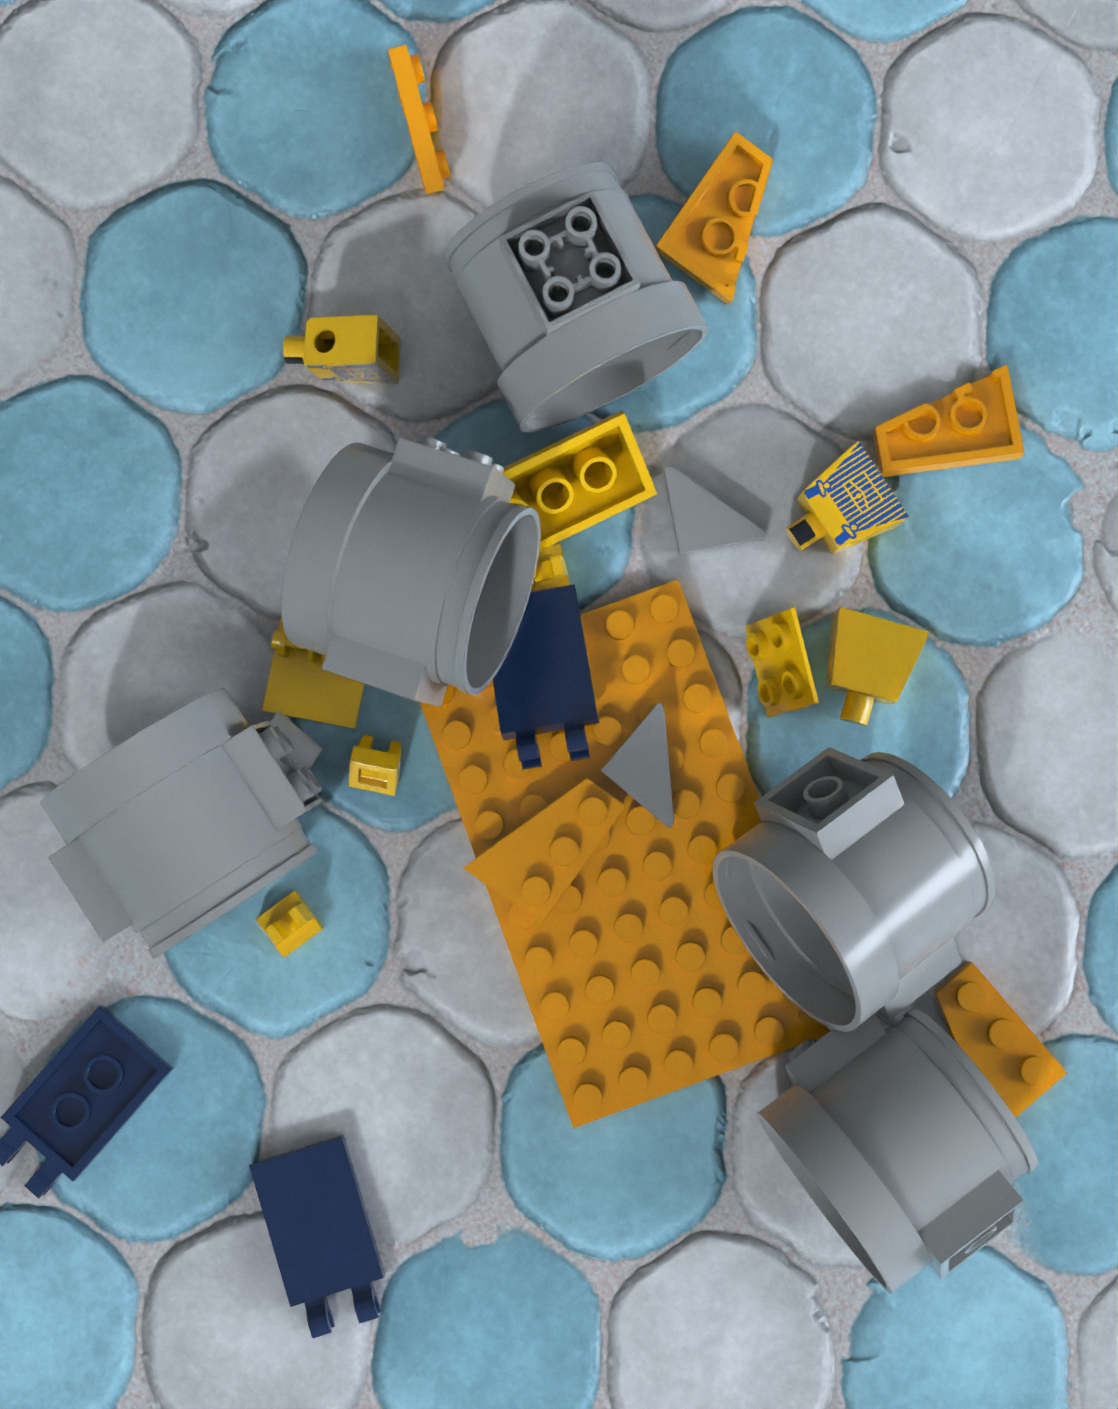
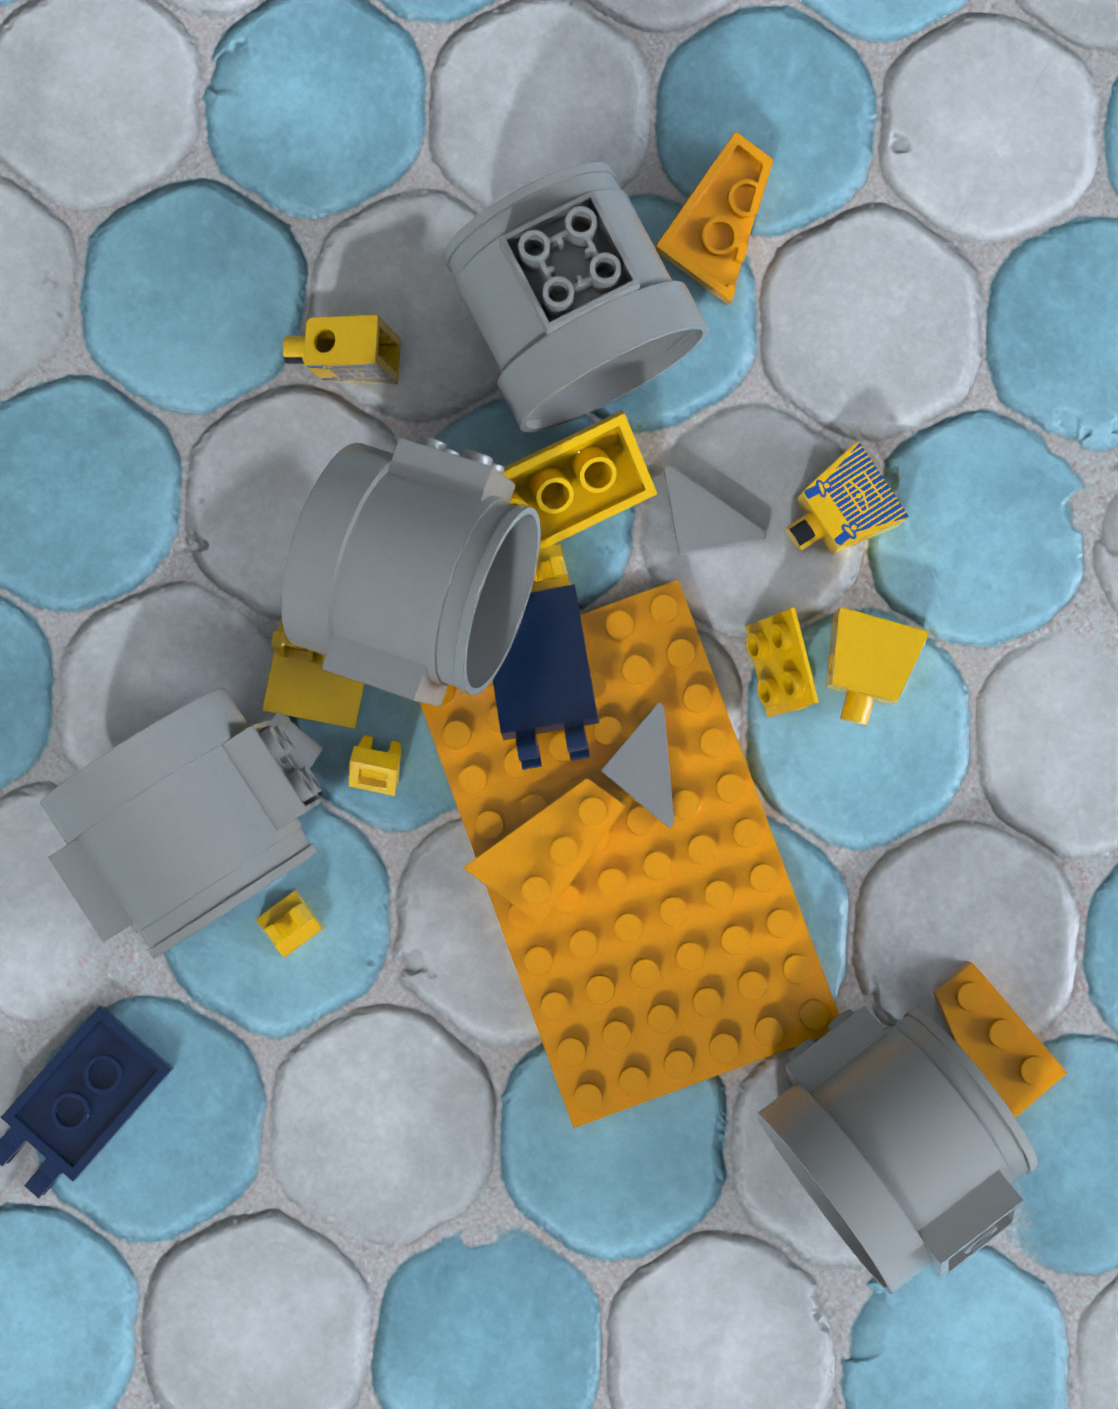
dark blue tile [249,1134,385,1338] -> none
light orange wing [388,44,451,194] -> none
light grey cylinder [712,747,996,1032] -> none
light orange wing [873,364,1025,477] -> none

